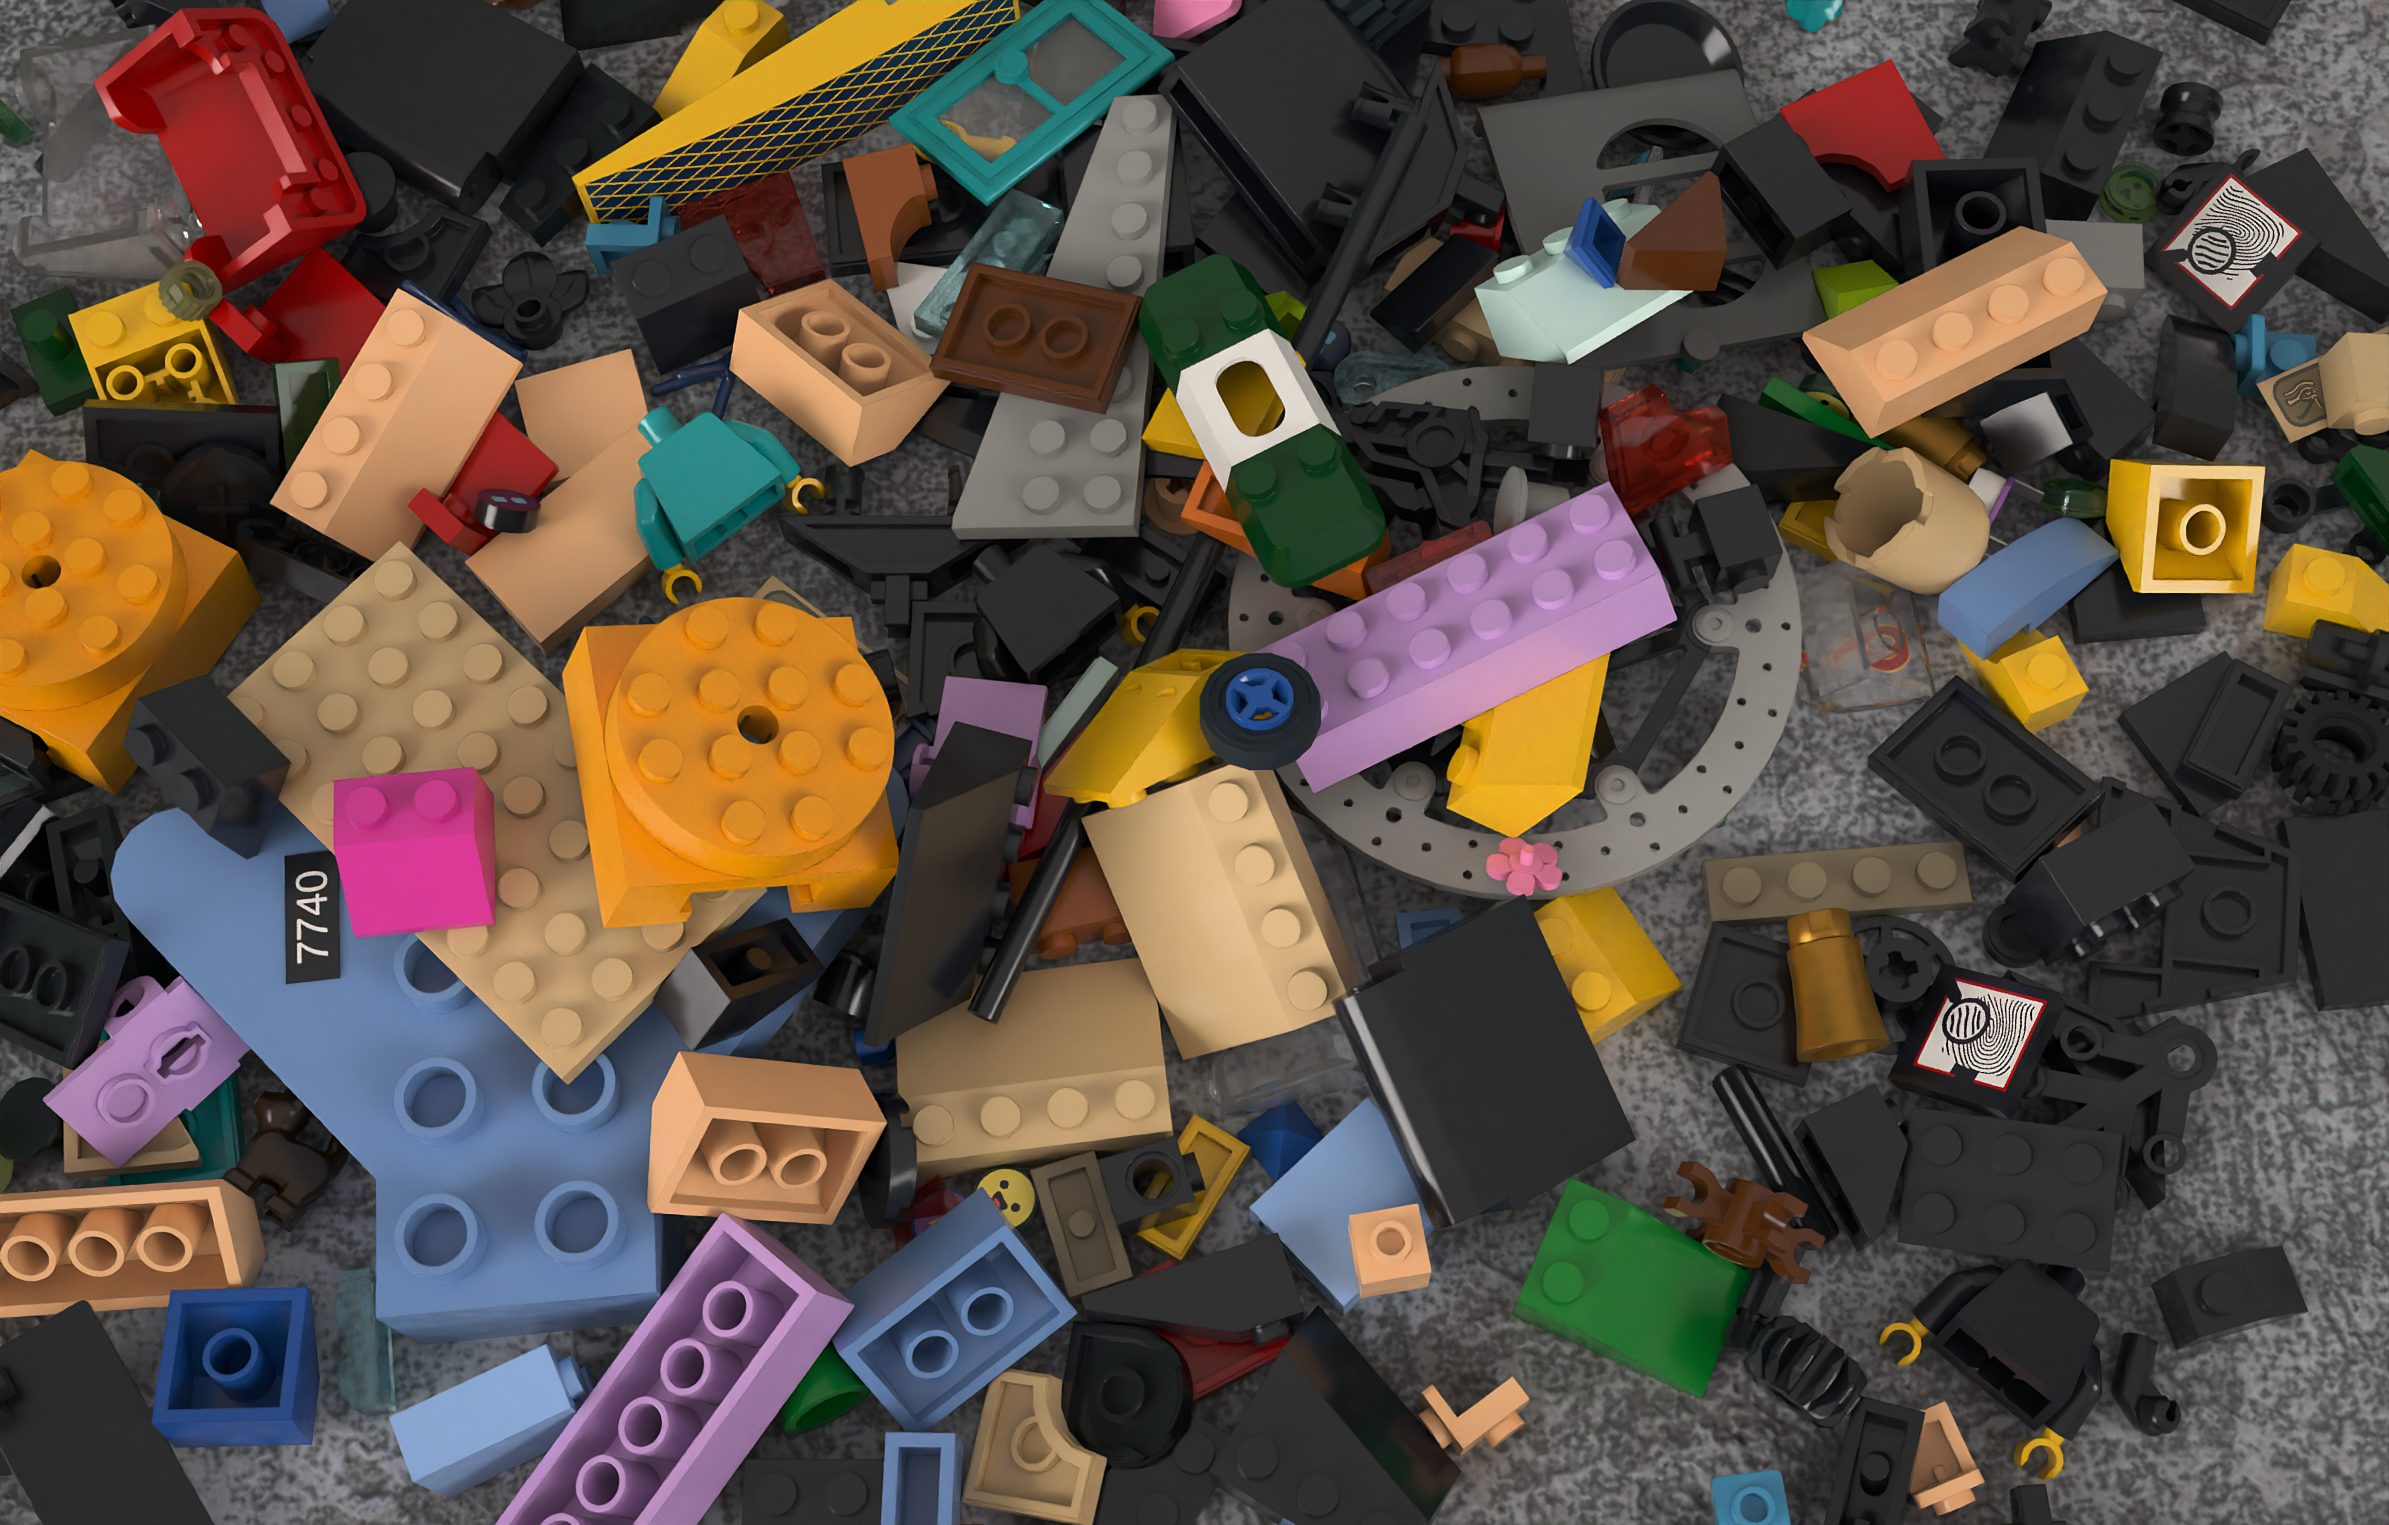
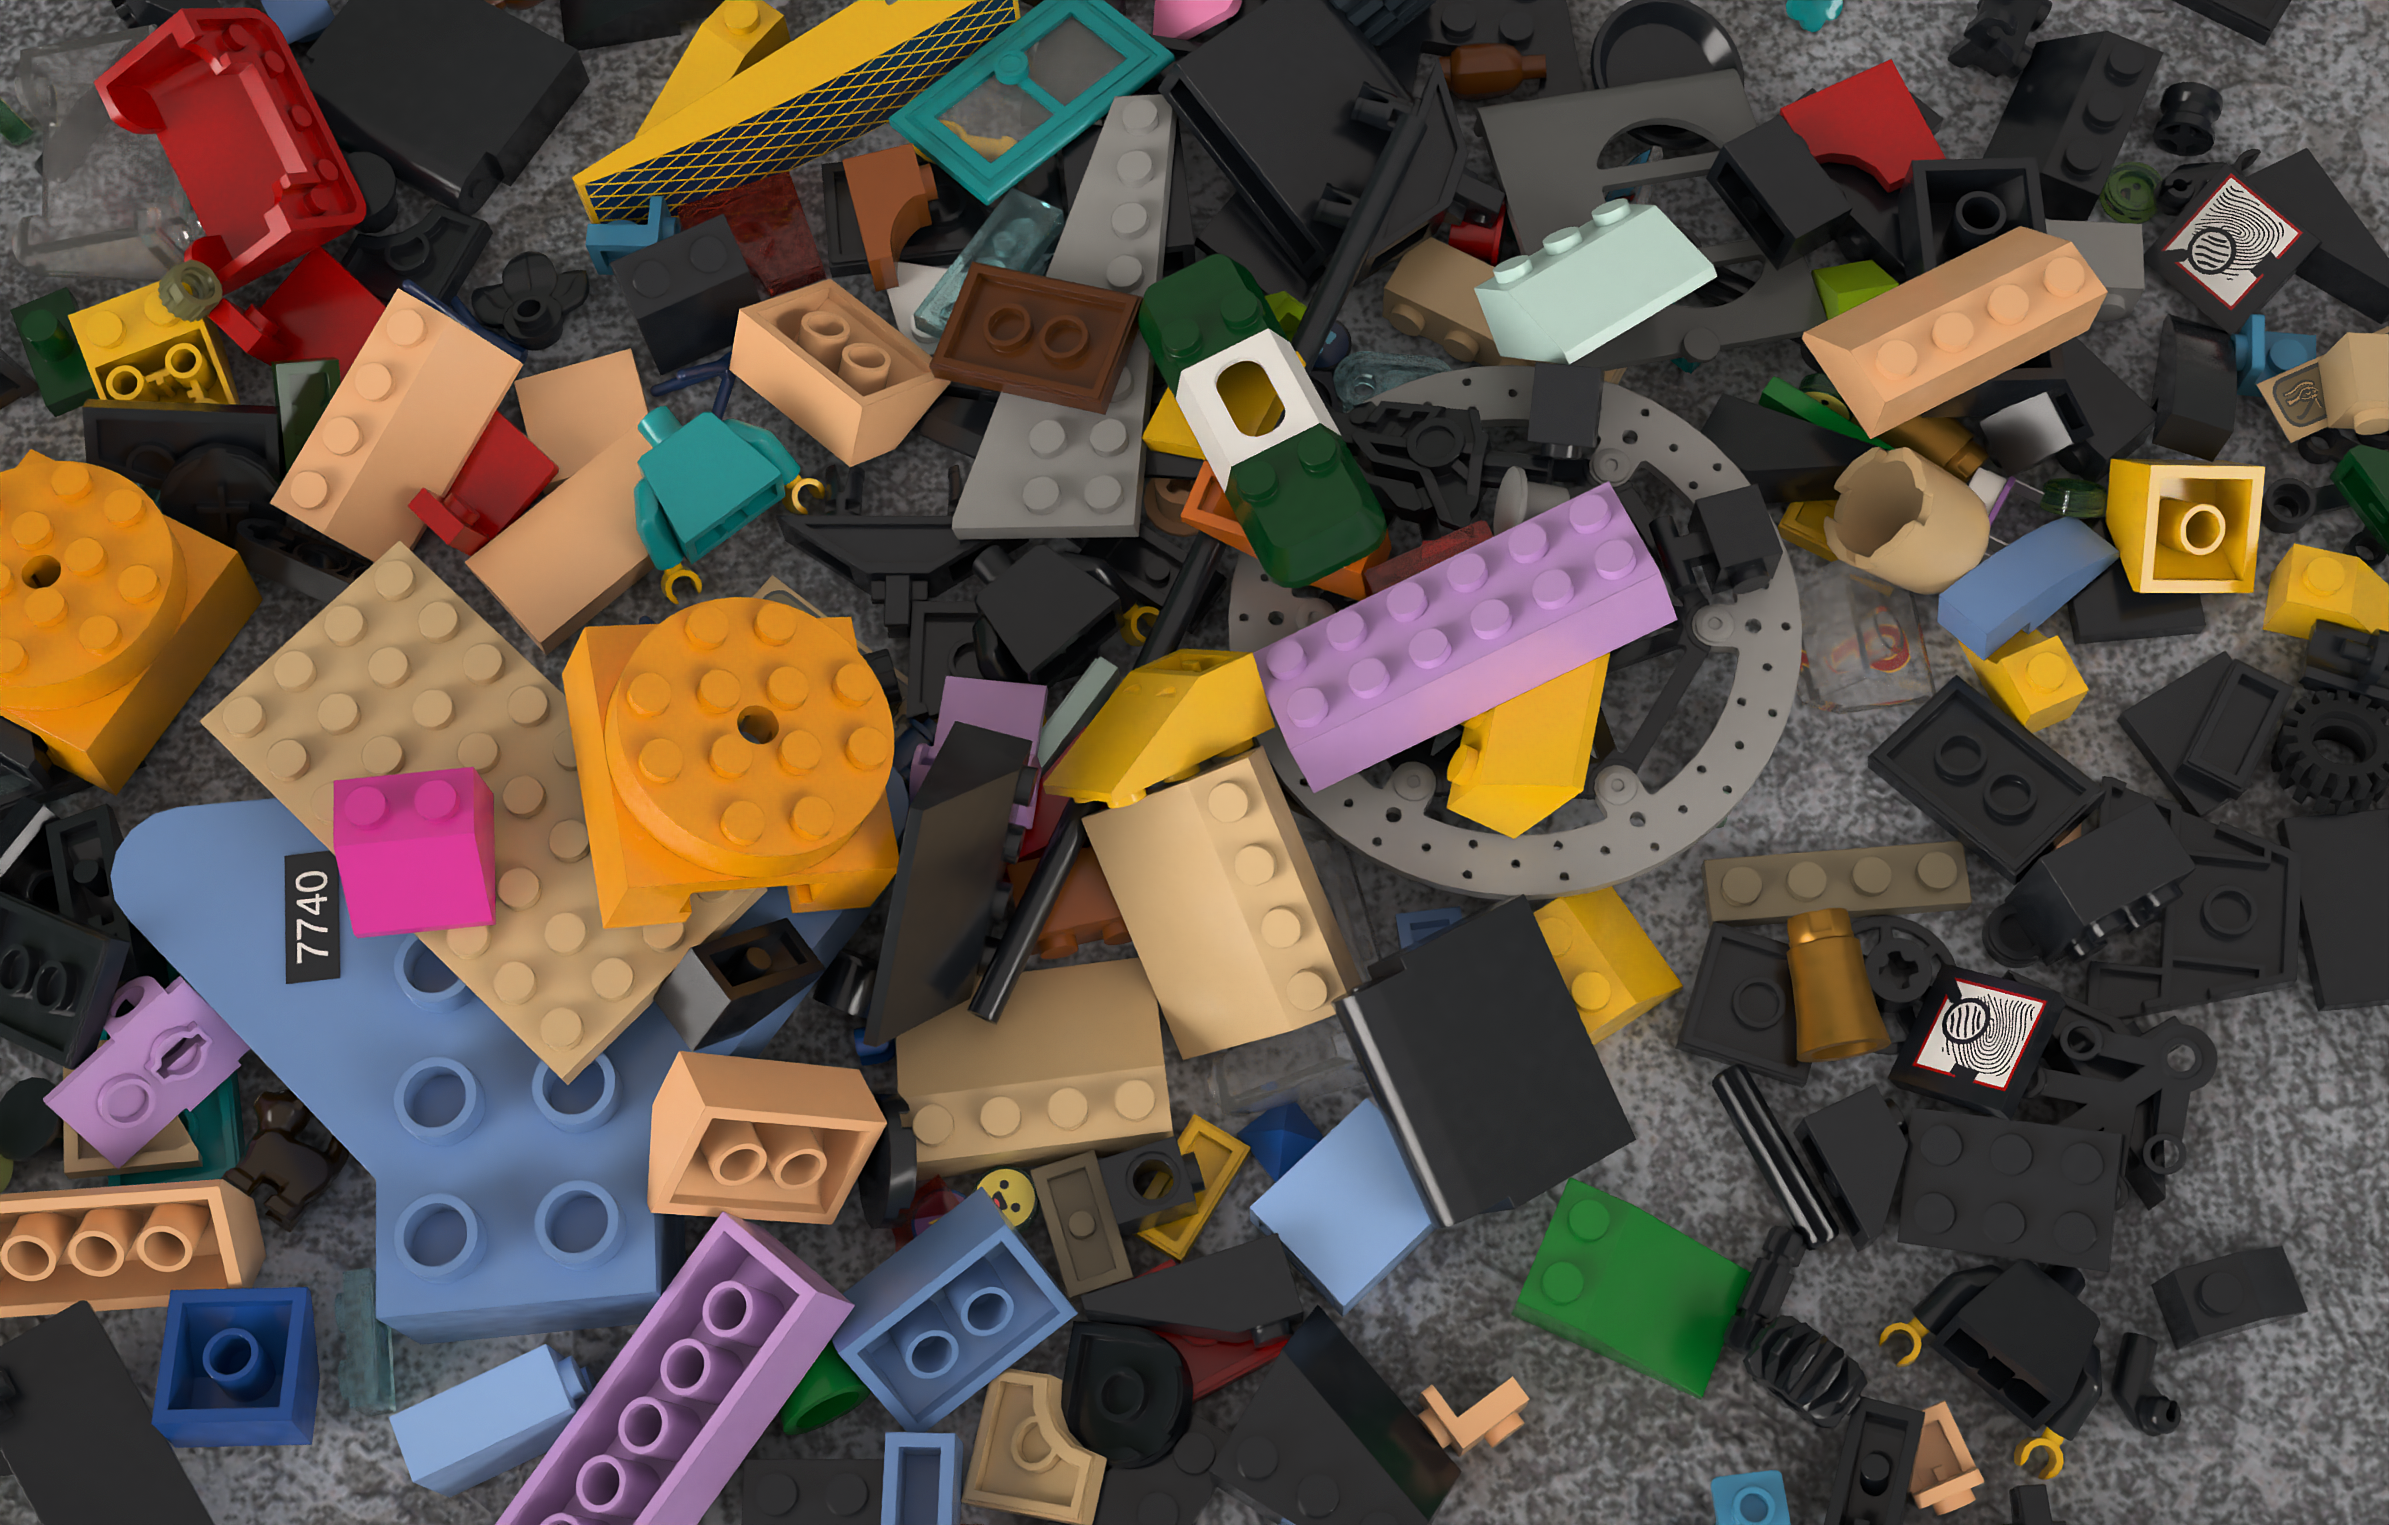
black slope [122,675,291,860] -> none
black tile [474,489,541,534] -> none
black wing [498,62,664,248] -> none
black wheel [1200,653,1321,771] -> none
light nougat brick [1348,1203,1432,1299] -> none
black slope [1370,234,1501,354] -> none
bright pink plant [1485,837,1563,896] -> none
blue slope [1563,197,1626,289] -> none
clear red tile [1598,383,1732,517] -> none
reddish brown slope [1615,171,1728,291] -> none
reddish brown pin [1662,1161,1826,1284] -> none

